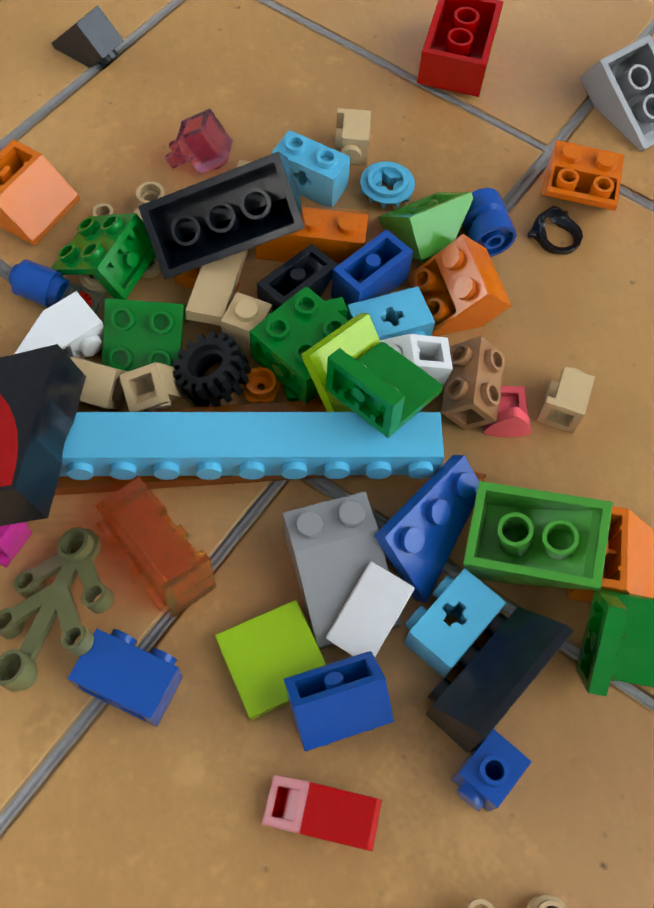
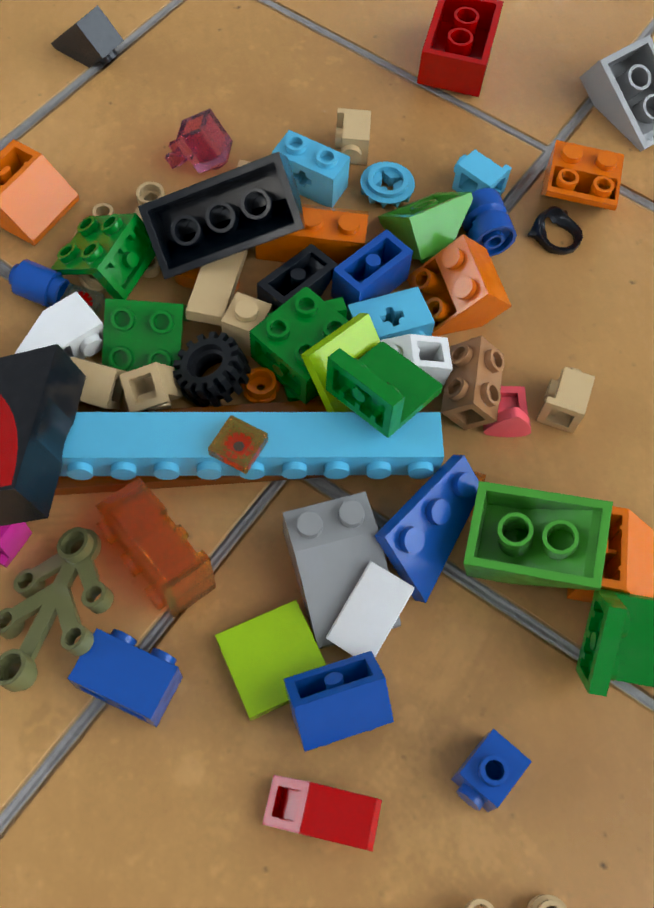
medium azure brick [404,568,507,678] -> none
black slope [425,607,573,753] -> none
none -> clear orange tile [208,415,268,474]
none -> medium azure brick [452,150,512,195]

